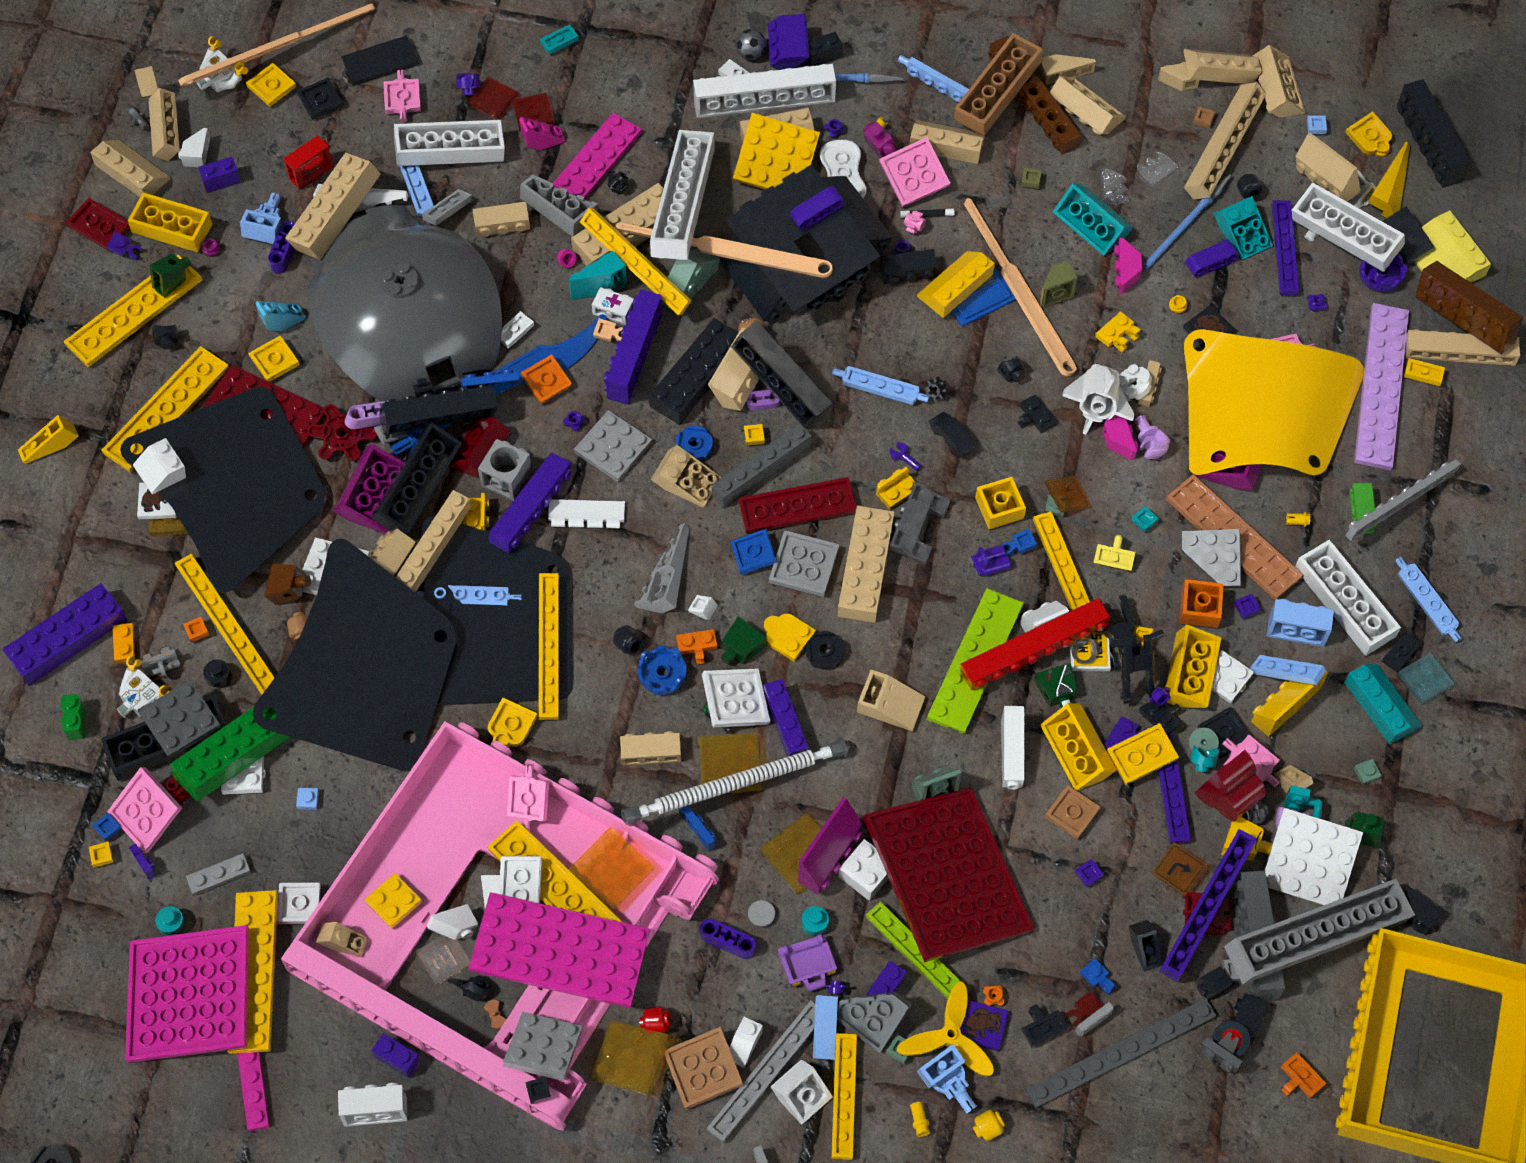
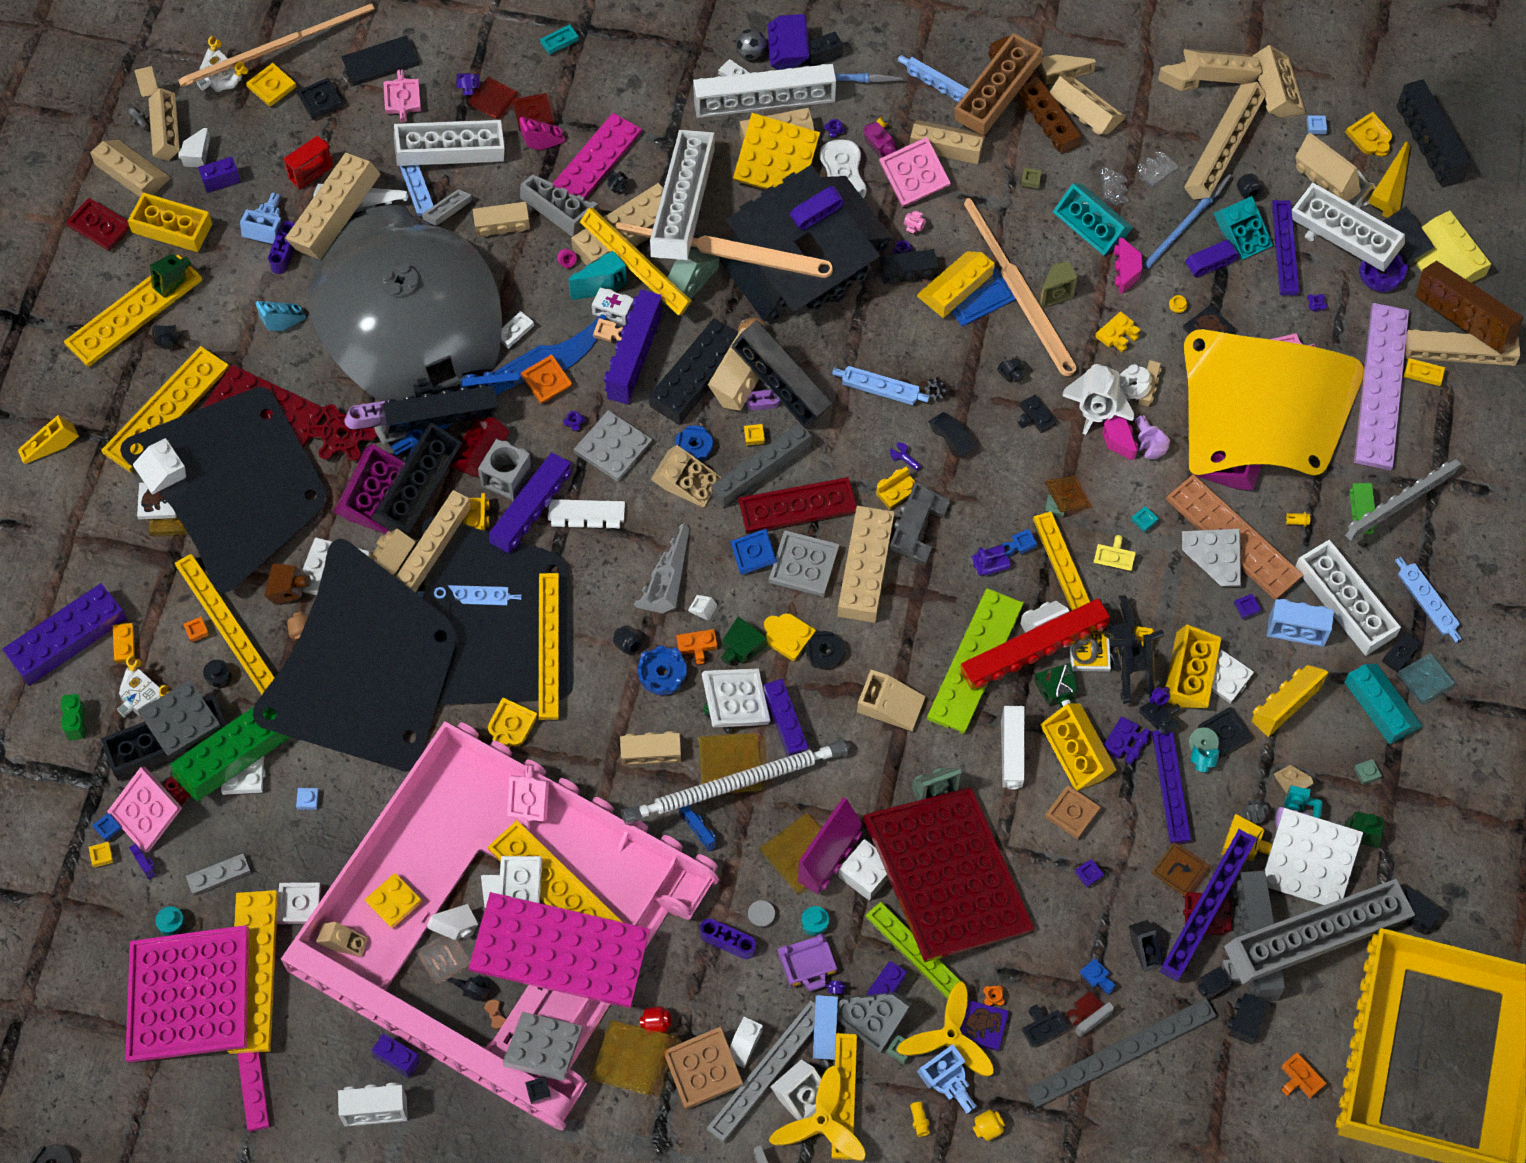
dark purple plate [106,232,142,260] -> none
light grey hips [141,646,181,678] -> none
magenta plate [201,238,220,256] -> none
yellow plate [248,336,300,382] -> none
clear yellow plate [569,827,655,911] -> none
black bar [900,208,954,218] -> none
yellow brick [975,477,1026,529] -> none
yellow plate [1107,723,1179,785] -> none
orange brick [1179,579,1223,628] -> none
medium nougat tile [1193,107,1215,129] -> none
dark red brick [1194,750,1266,821] -> none
plate [1200,1021,1250,1073] -> none
bright pink plate [1223,735,1280,788] -> none
light blue plate [1250,655,1326,685] -> none
none -> yellow piece [769,1066,866,1161]

